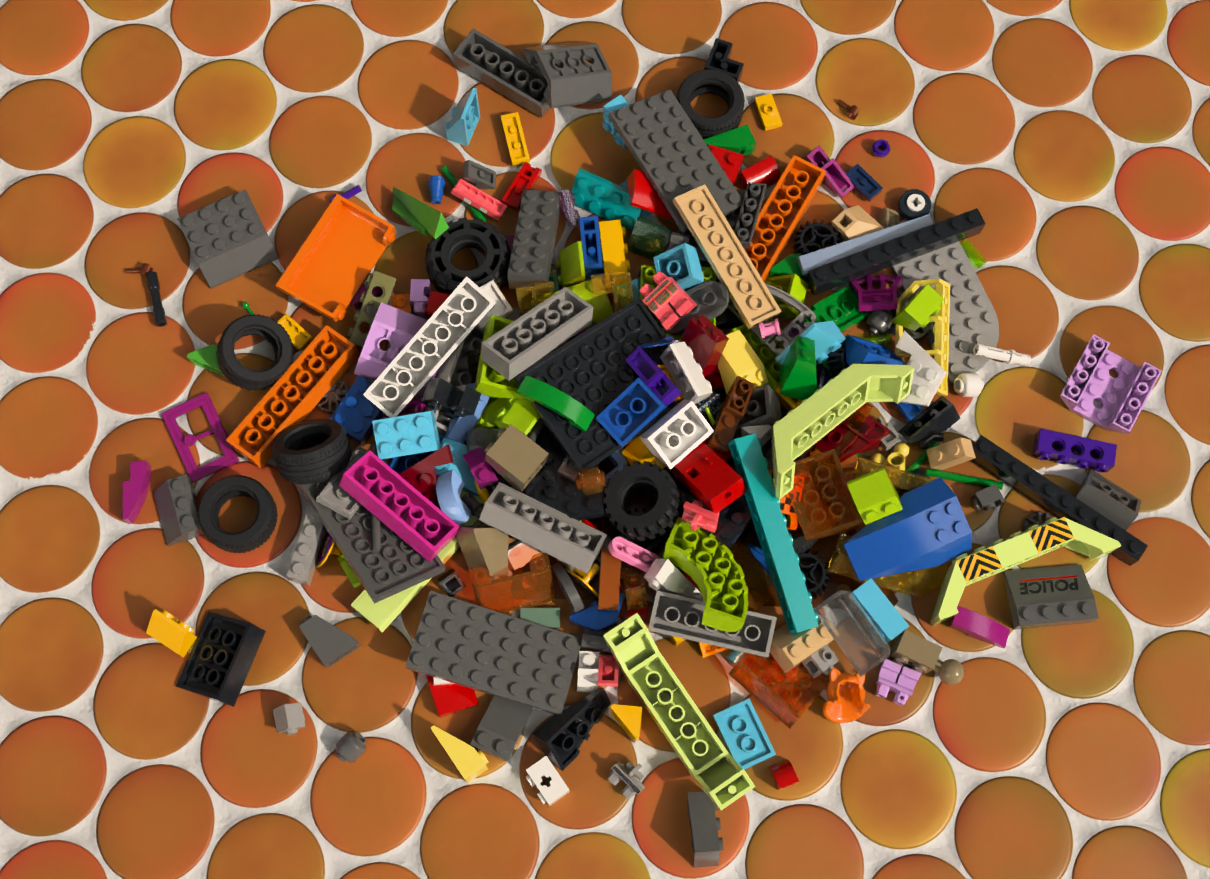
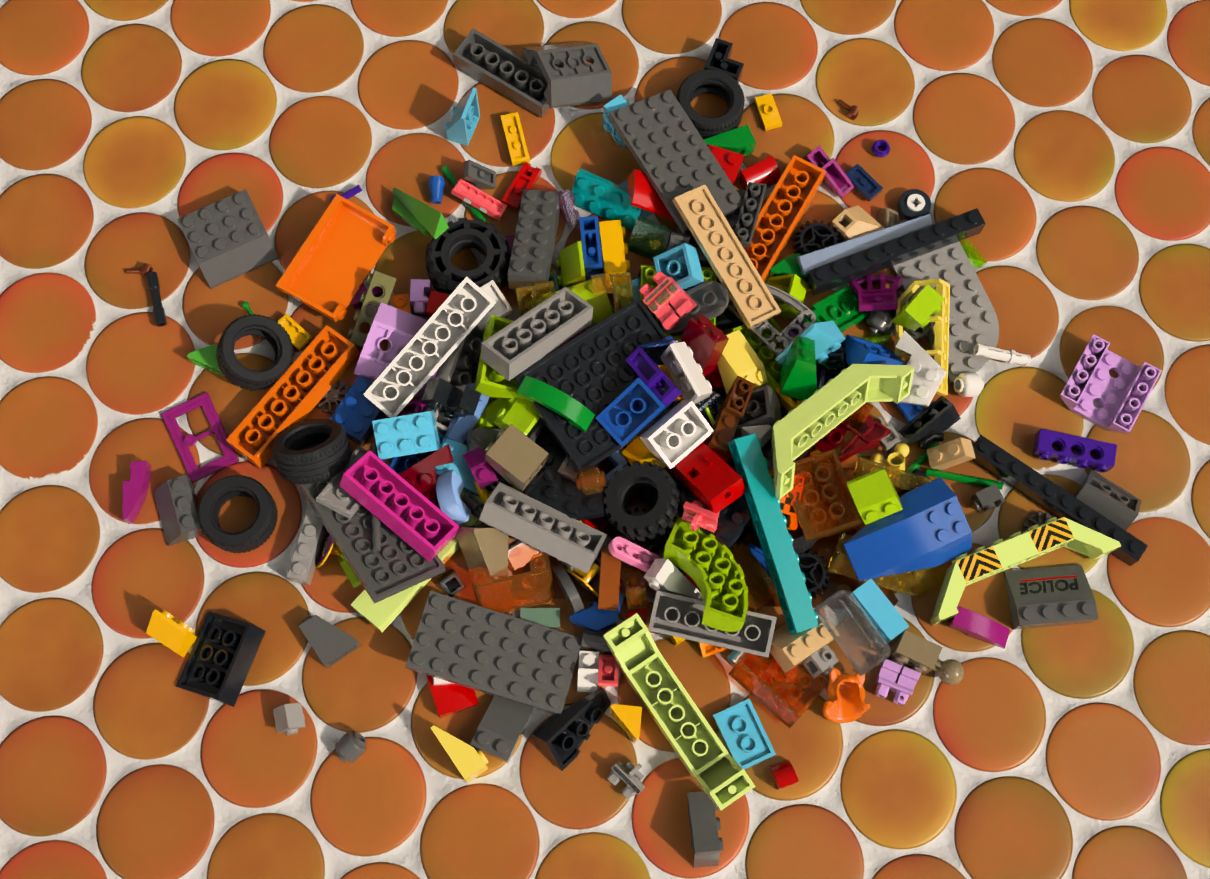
white brick [525,756,570,806] -> none
bright pink bush [759,318,781,339] -> none

